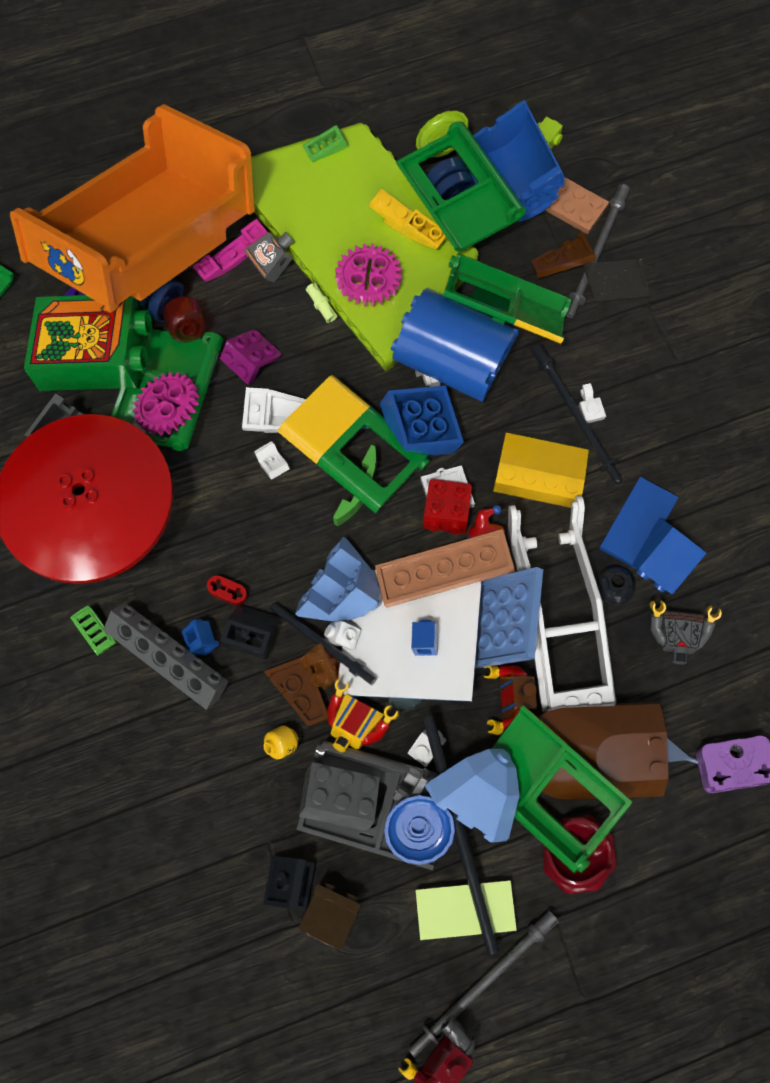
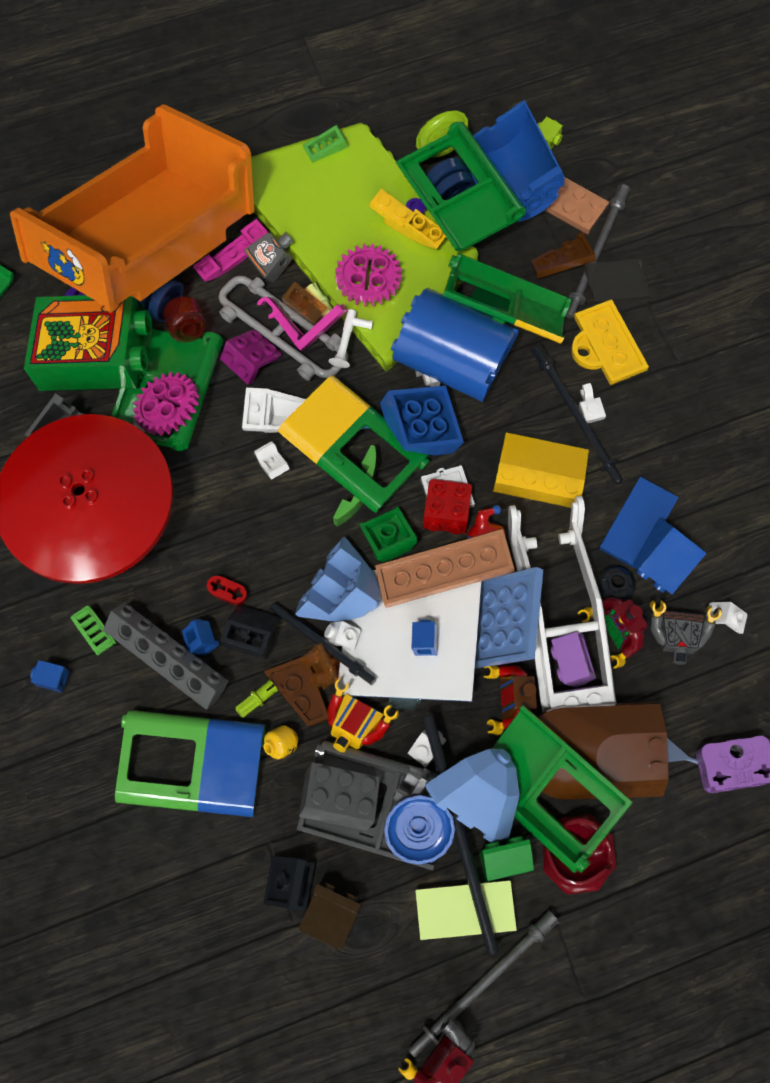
none -> blue brick [30,660,70,693]
none -> piece [115,710,265,817]
none -> light grey bar [218,276,348,381]
none -> lime axle [235,680,278,718]
none -> dark pink hinge [257,297,348,350]
none -> clear orange arch [282,281,327,325]
none -> white piece [329,309,373,368]
none -> green slope [359,507,417,562]
none -> dark purple tile [406,198,426,215]
none -> green slope [479,836,534,882]
none -> medium lavender slope [551,632,596,688]
none -> yellow plate [571,299,649,385]
none -> dark red torso [578,597,647,669]
none -> white bracket [706,602,747,634]

